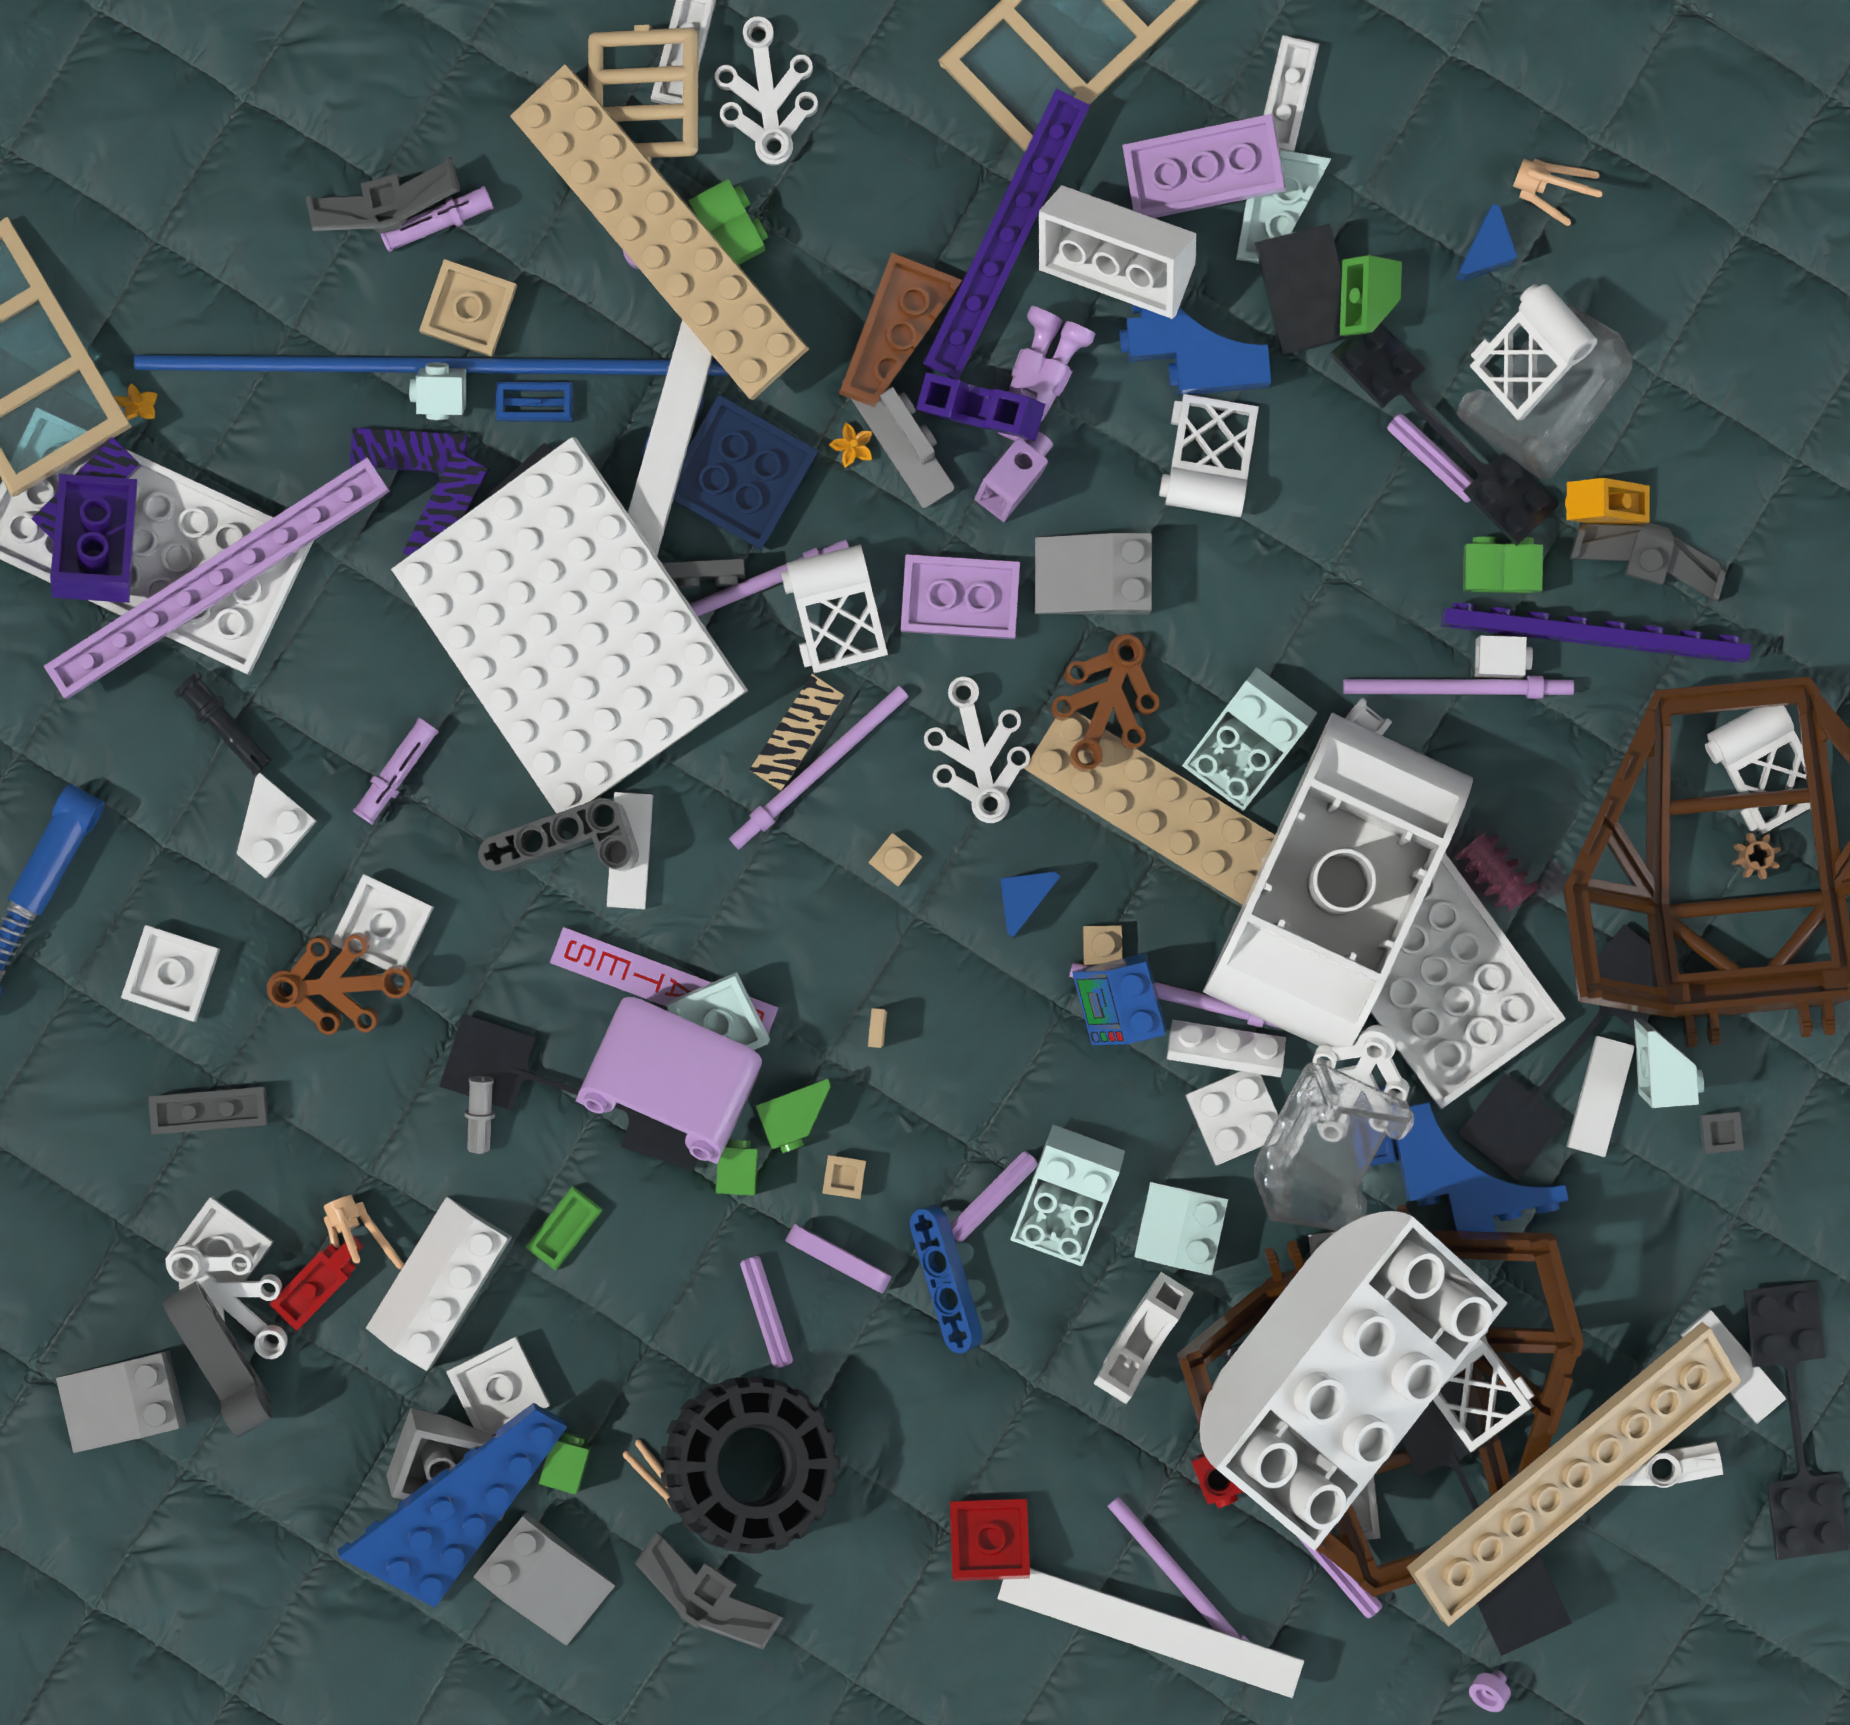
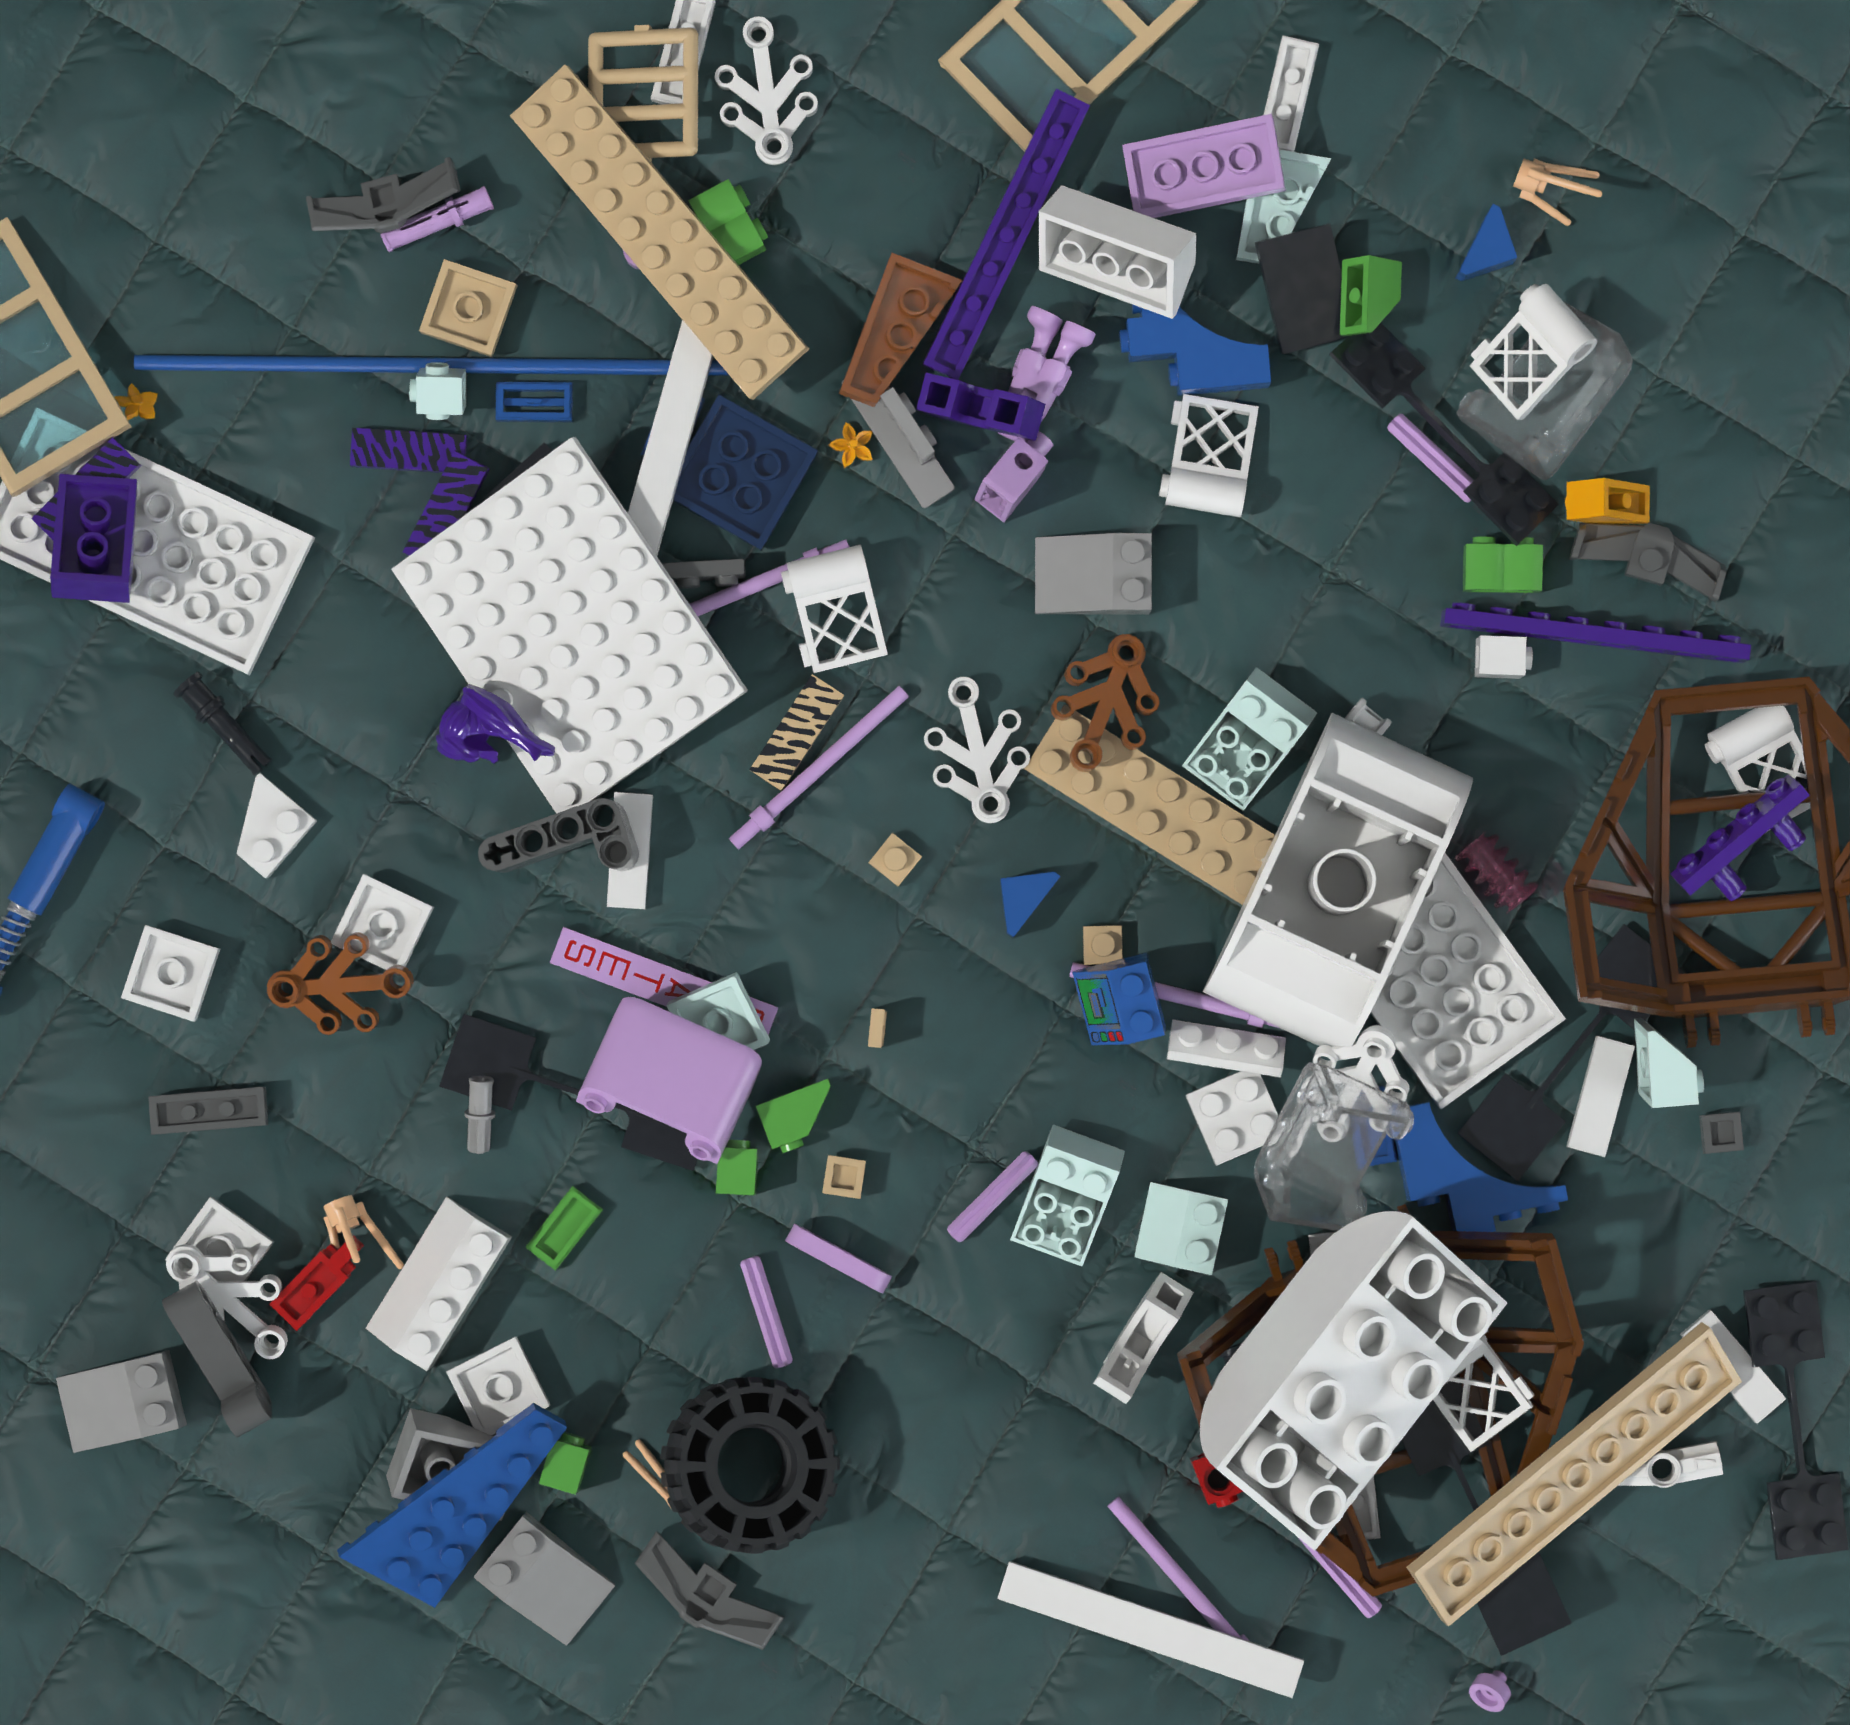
lavender plate [44,458,390,699] -> none
lavender pin [352,718,439,825] -> none
lavender plate [901,555,1020,639] -> none
blue beam [910,1205,983,1353] -> none
red plate [950,1499,1030,1581] -> none
lavender bar [1343,676,1574,699] -> none
medium nougat gear [1732,833,1781,880] -> none
none -> dark purple hair [436,684,555,764]
none -> dark purple plate [1670,774,1809,901]

